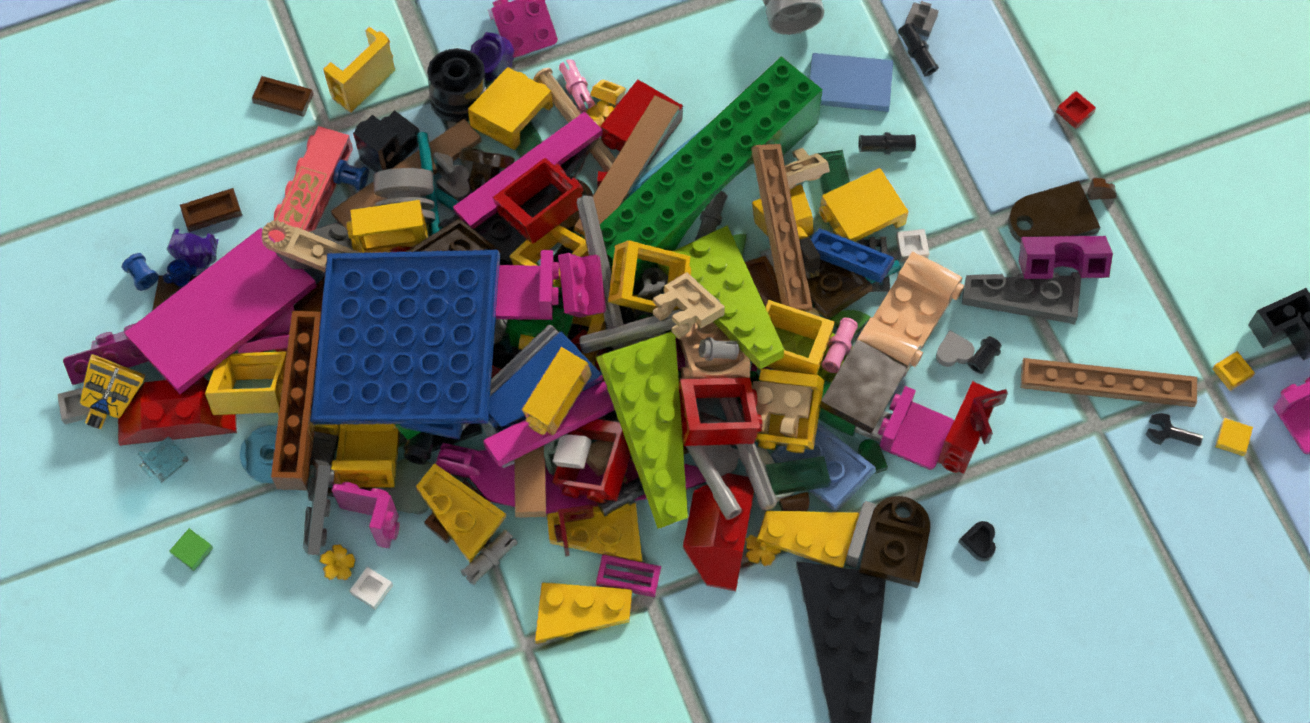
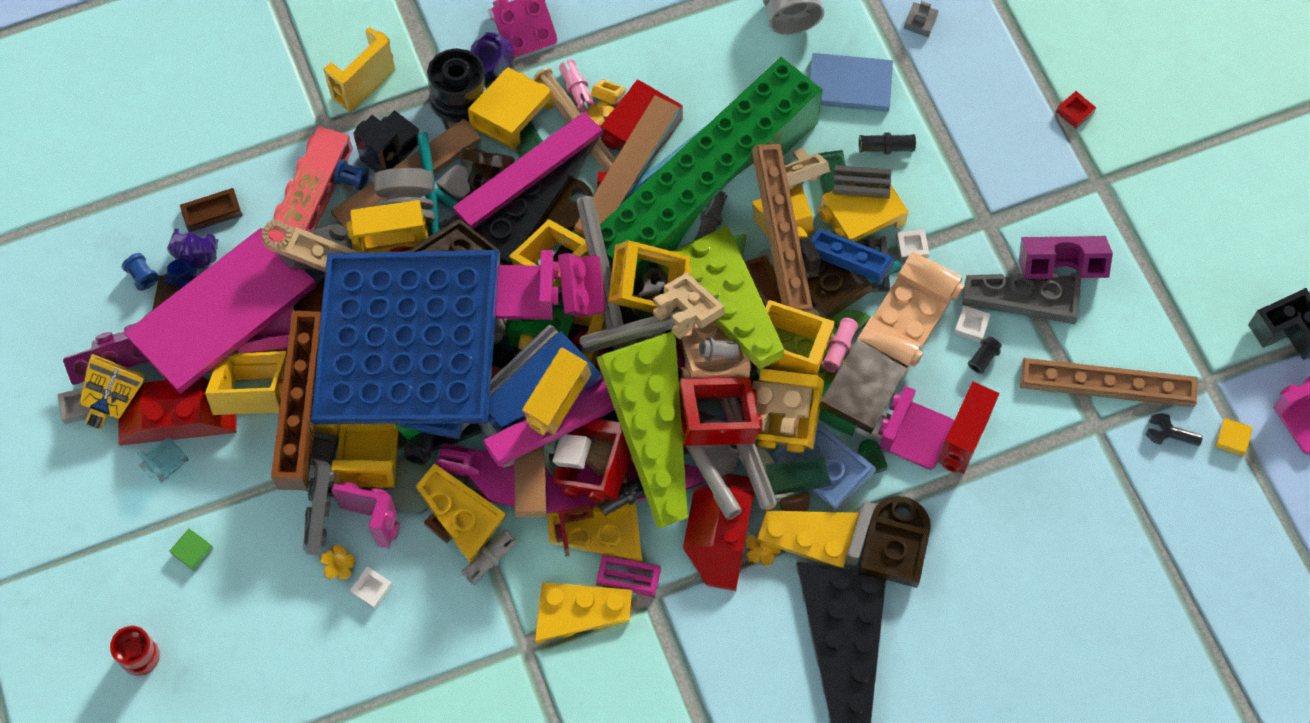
medium azure plate [240,425,277,483] -> none
reddish brown tile [252,76,314,117] -> none
dark grey slope [433,152,456,187] -> none
red window [492,158,584,244] -> none
black pin [898,23,939,76] -> none
light grey tile [936,330,975,367] -> none
black tile [958,521,996,562] -> none
dark red bracket [970,389,1008,445] -> none
dark brown tile [1008,181,1101,243] -> none
reddish brown tile [1087,178,1117,200] -> none
yellow tile [1212,351,1255,391] -> none
none -> red wheel [110,626,160,676]
none -> dark grey tile [833,165,891,199]
none -> white tile [954,305,991,343]

